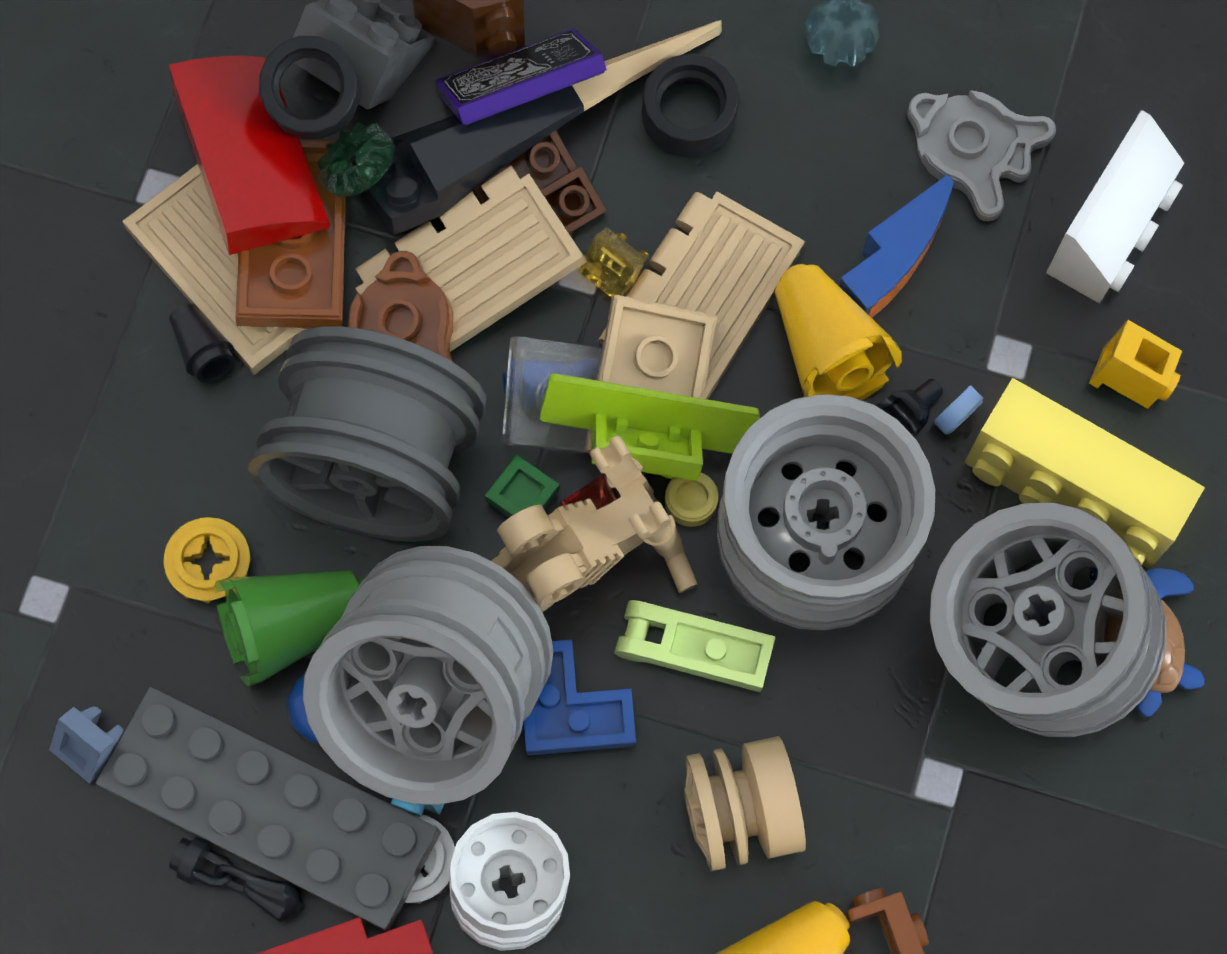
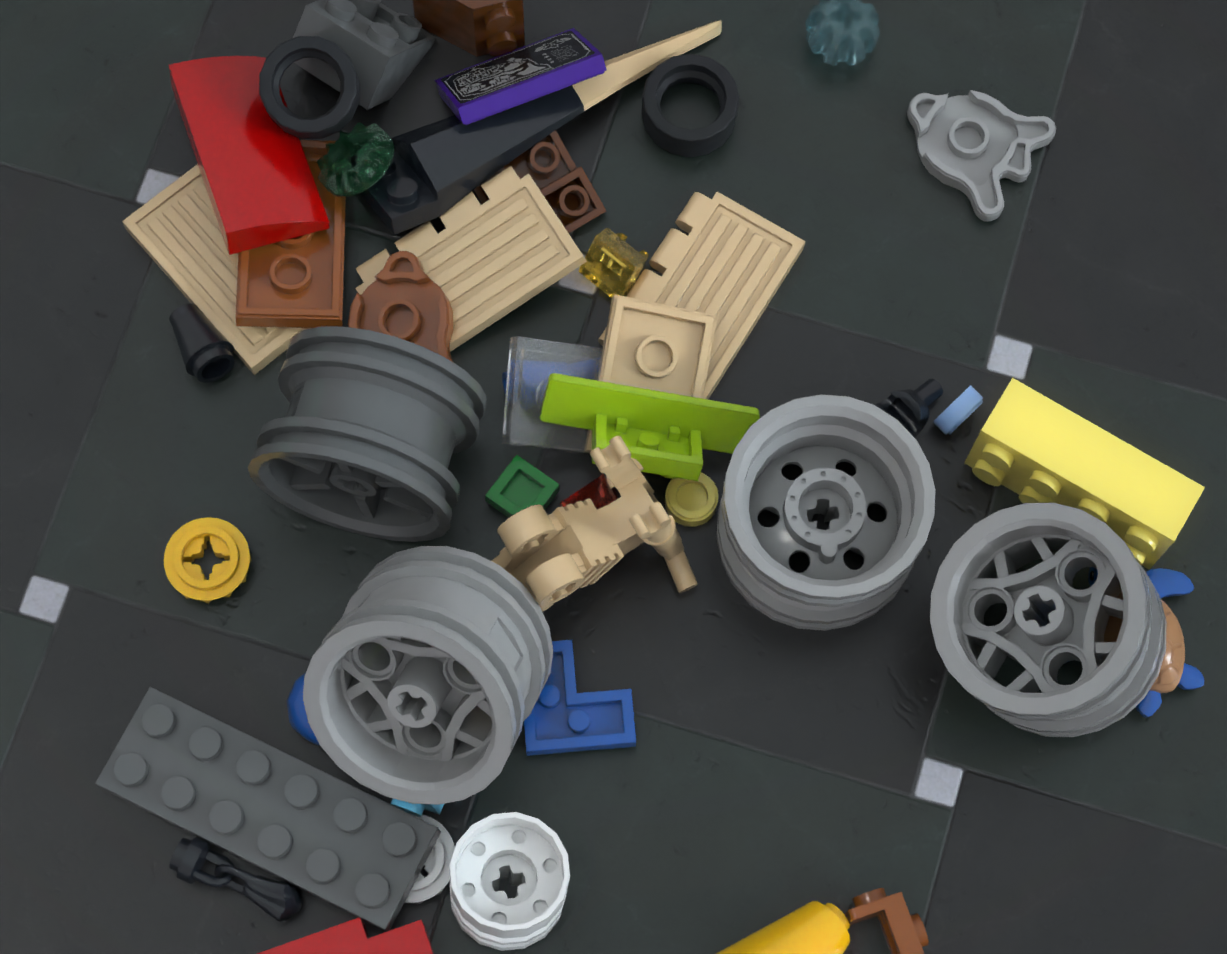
sand blue tile [49,706,123,784] -> none
bright green cone [214,570,364,687] -> none
yellowish green plate [614,600,776,692] -> none
tan wheel [684,736,806,872] -> none
yellow cone [775,264,902,401] -> none
blue slope [839,174,954,318] -> none
white slope [1046,110,1184,304] -> none
yellow brick [1089,320,1182,409] -> none

